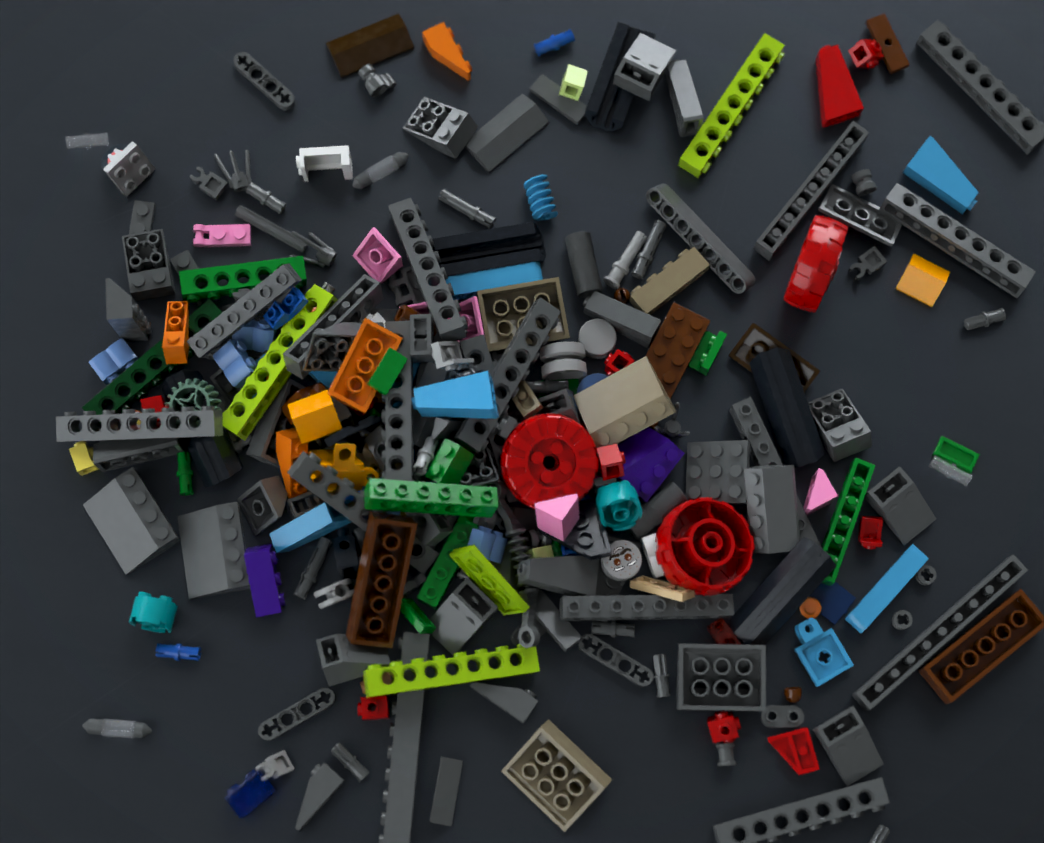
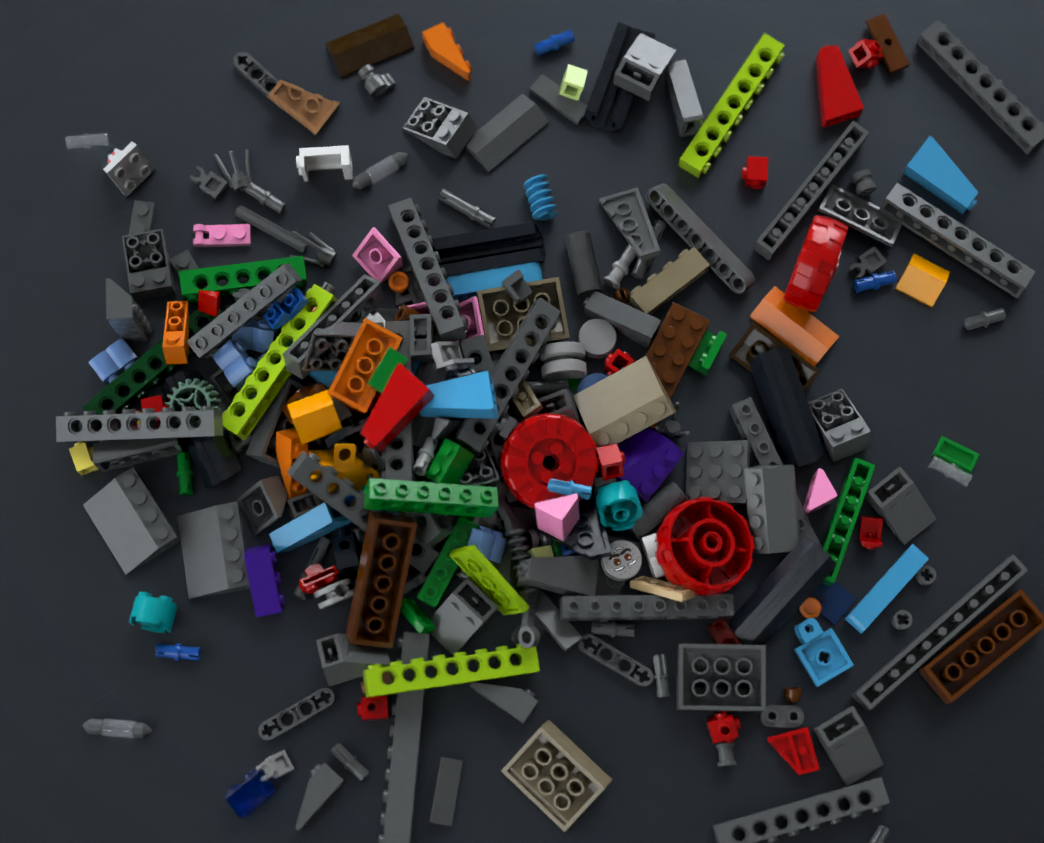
none -> red slope [198,290,220,316]
none -> medium nougat wing [267,80,339,135]
none -> red piece [299,564,339,594]
none -> red slope [361,362,434,452]
none -> orange tile [388,271,409,293]
none -> dark grey panel [502,269,532,305]
none -> dark azure axle [548,479,591,500]
none -> dark grey wing [599,187,661,261]
none -> red brick [741,156,768,189]
none -> orange slope [749,286,839,367]
none -> blue pin [853,270,897,293]

